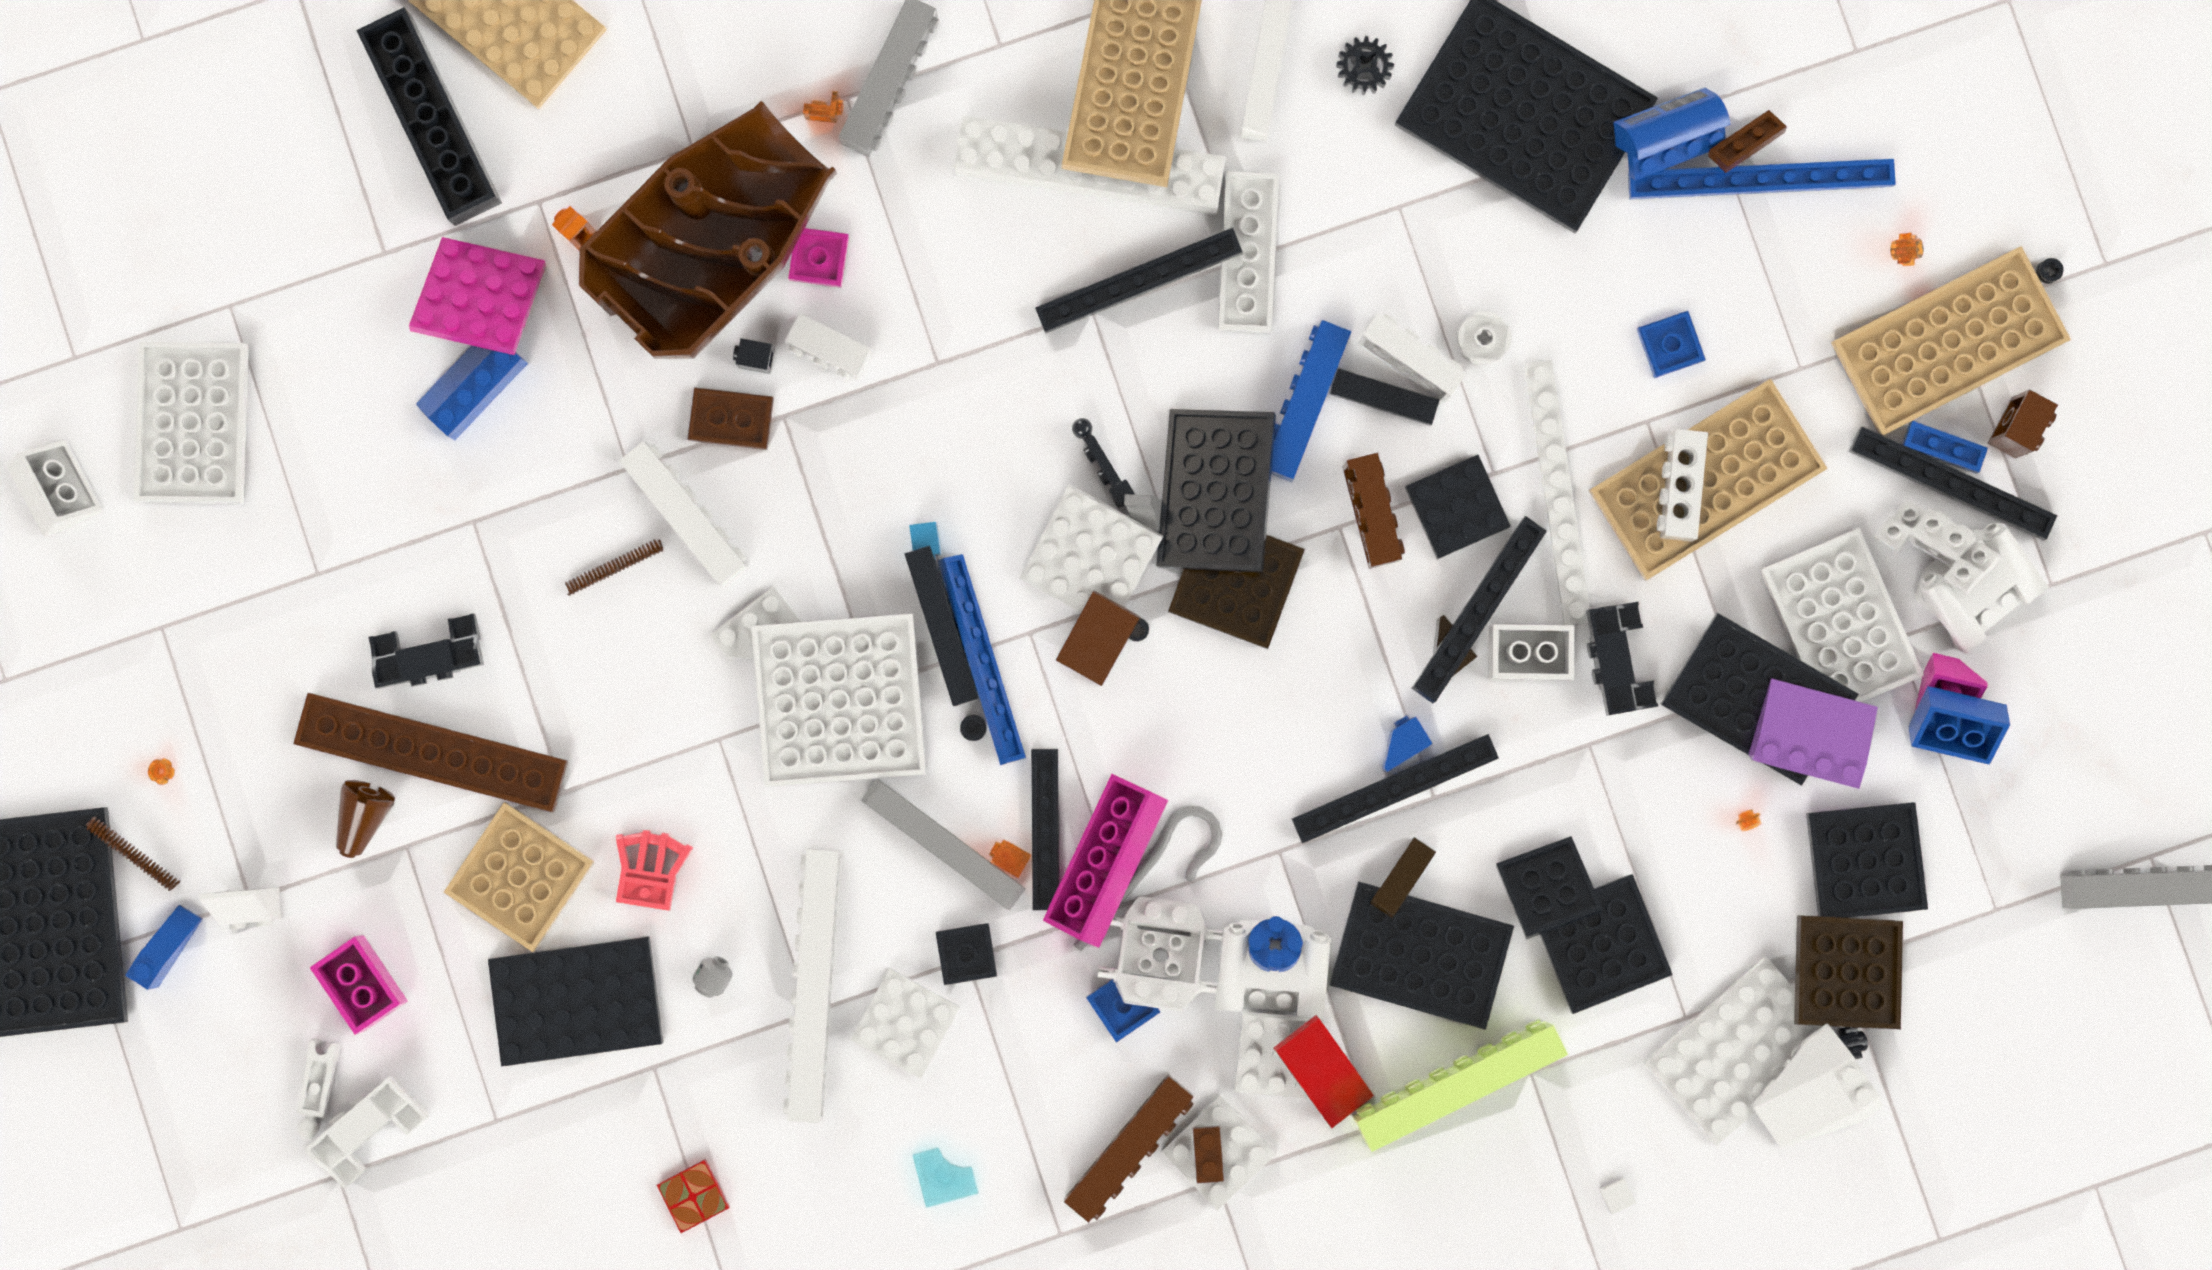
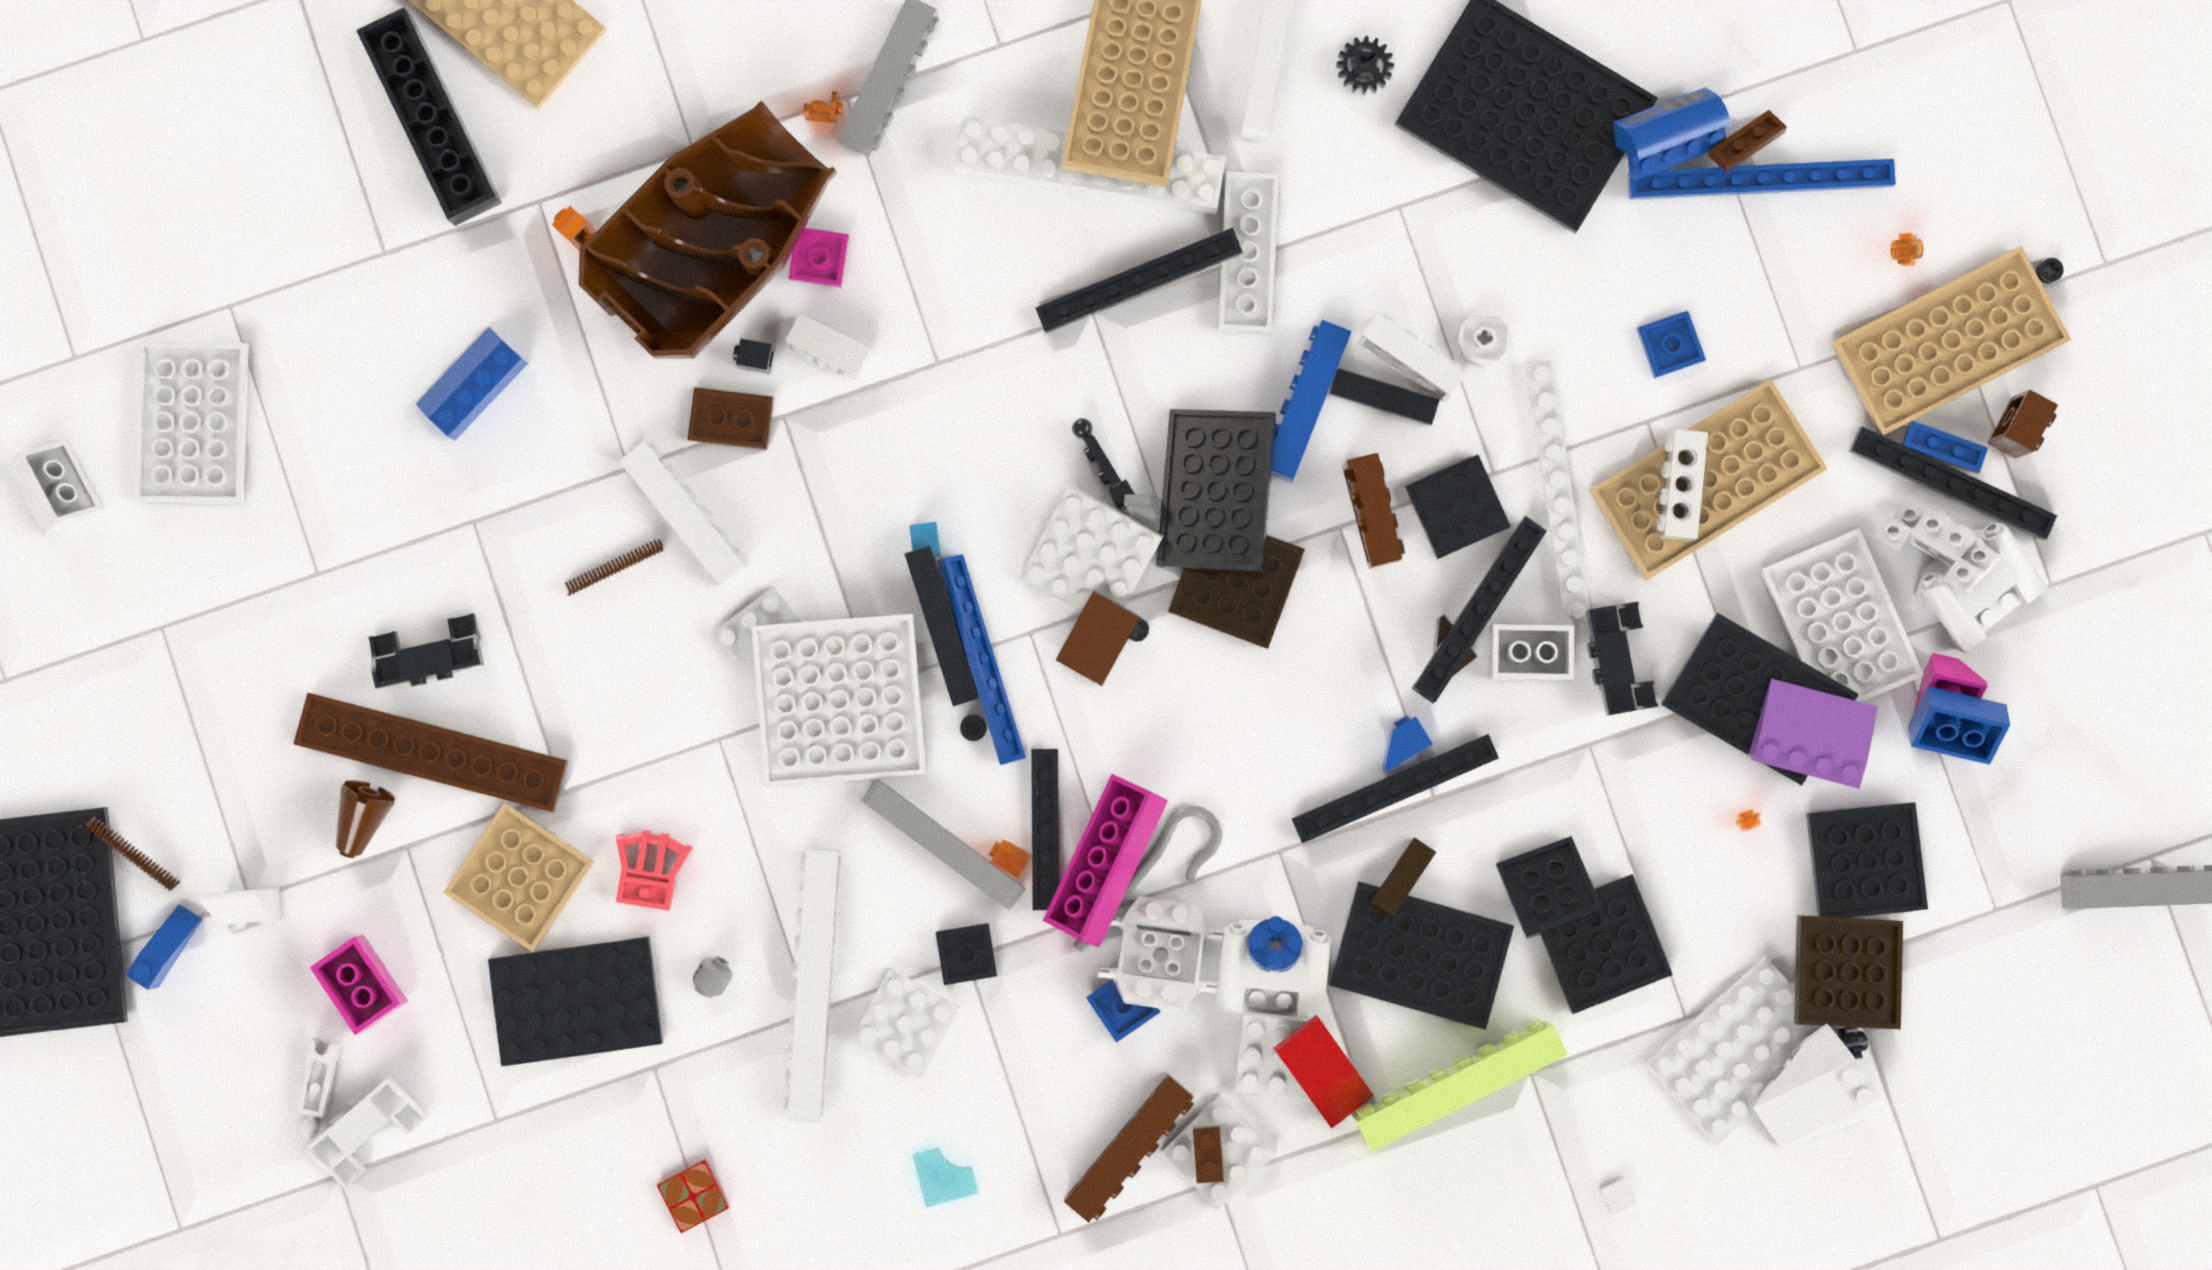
clear orange plate [148,758,175,785] -> none
dark pink plate [409,237,546,355] -> none

